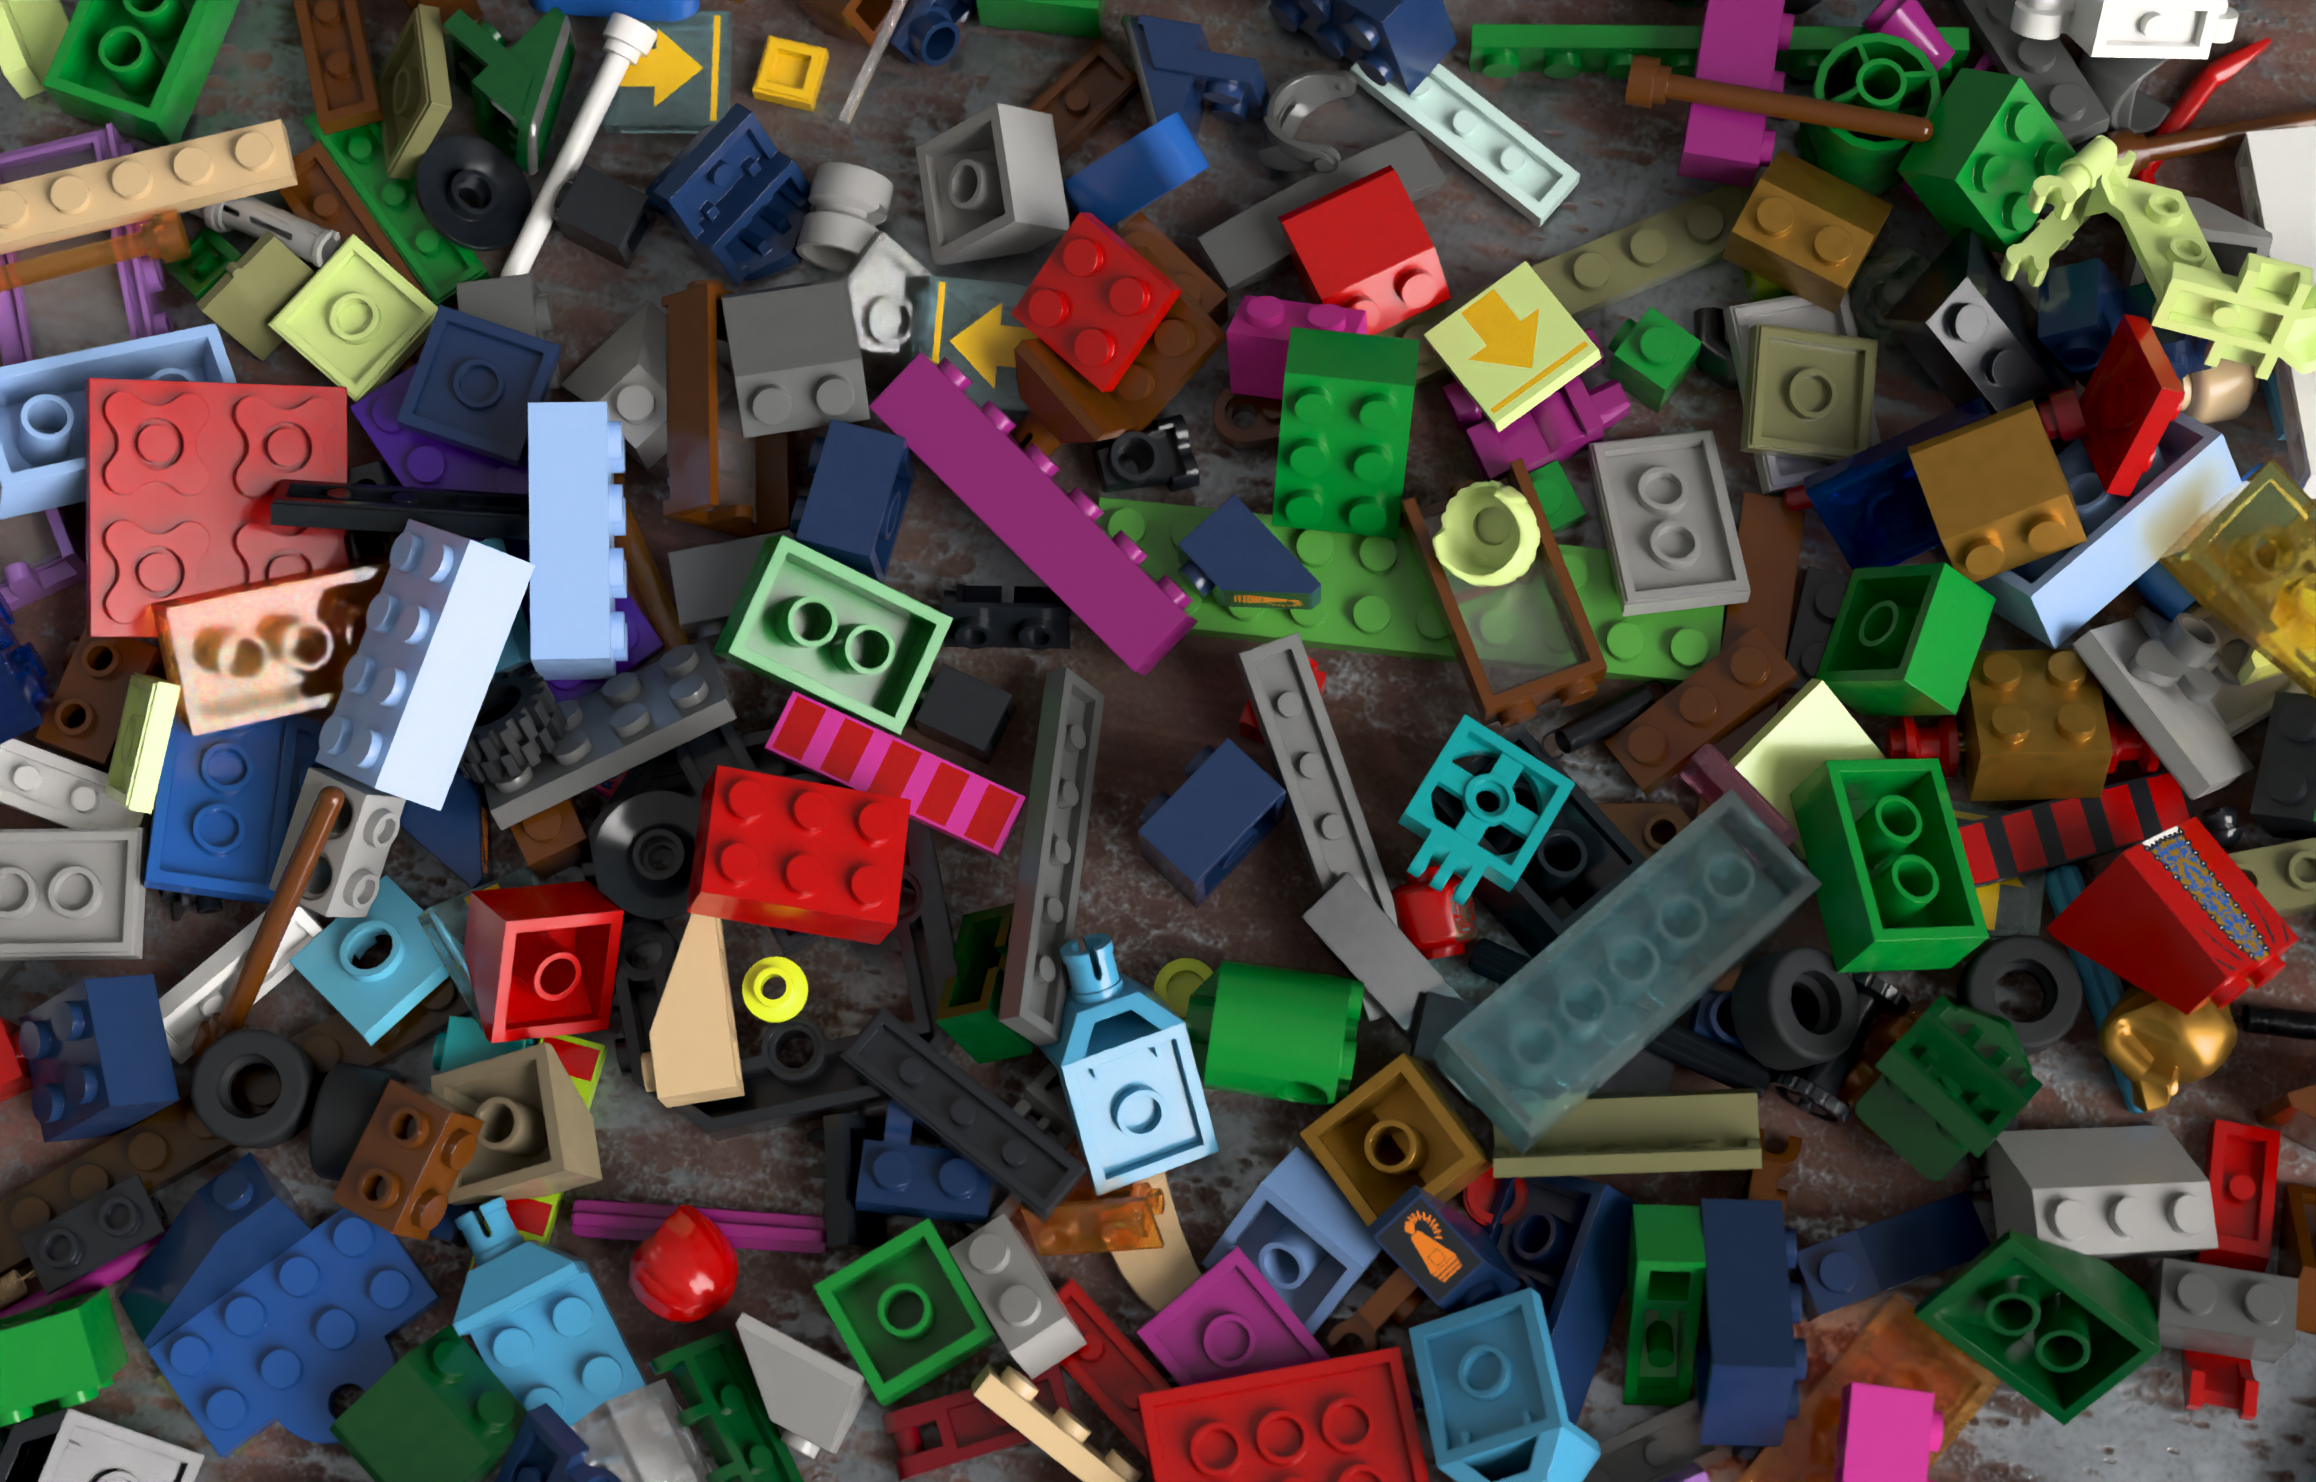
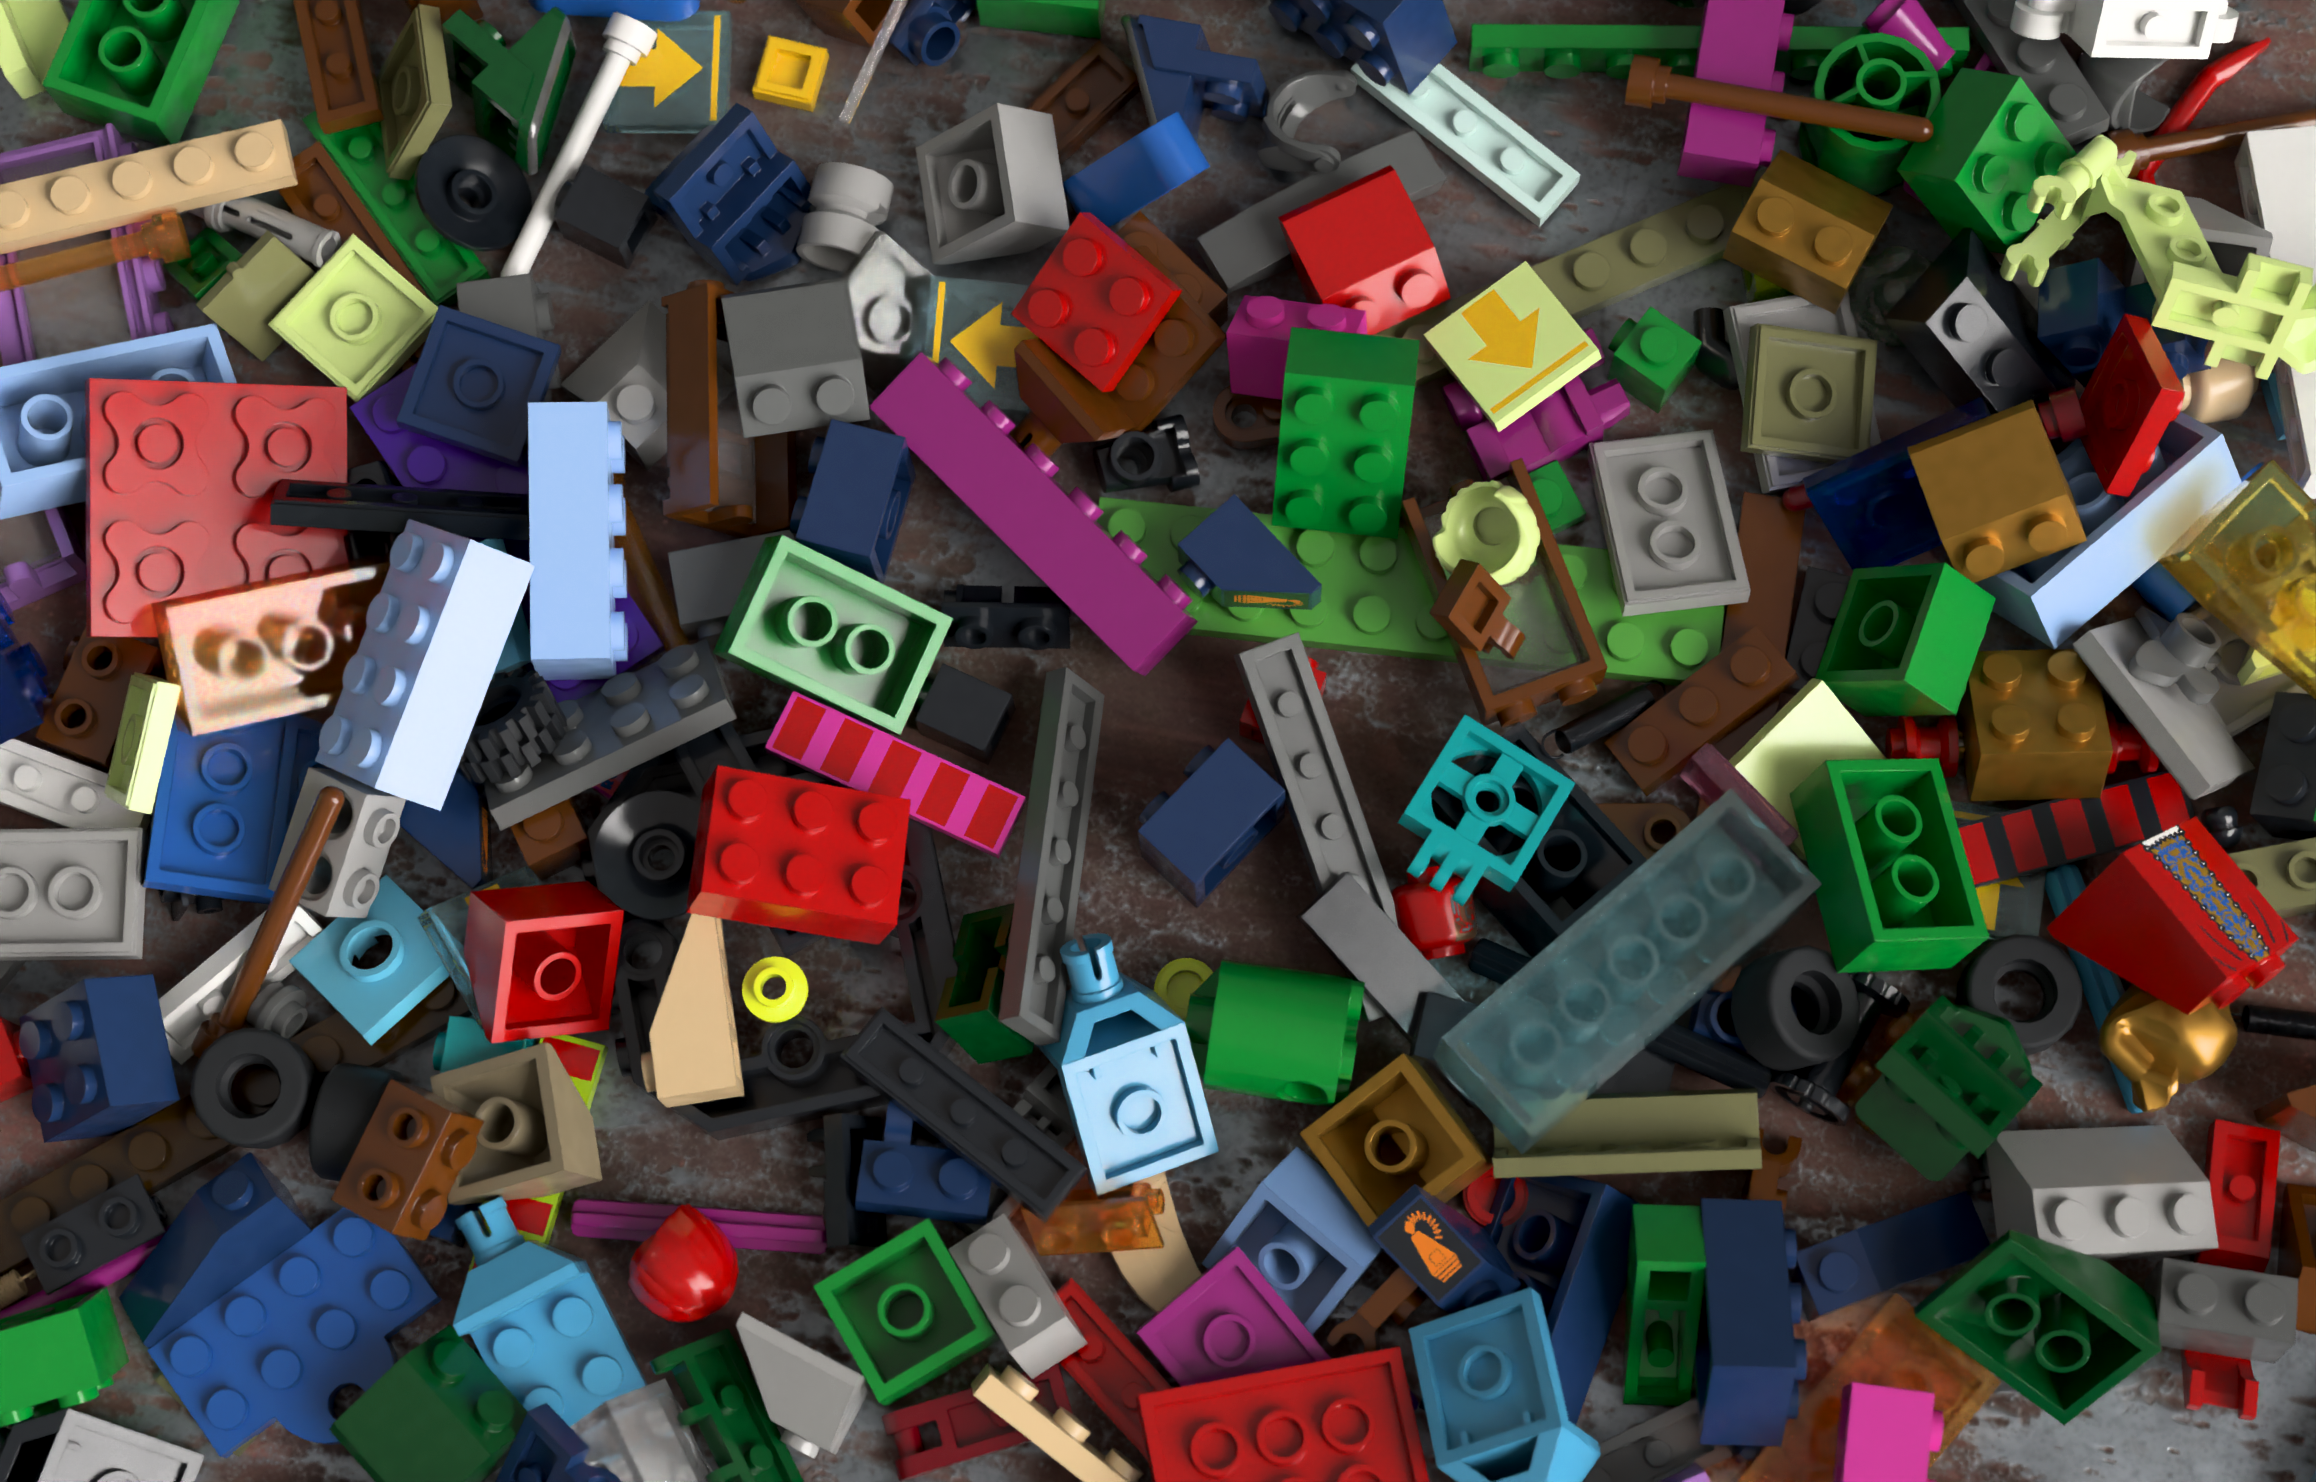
none -> dark grey plate [247,982,308,1039]
none -> reddish brown plate [1429,559,1526,660]

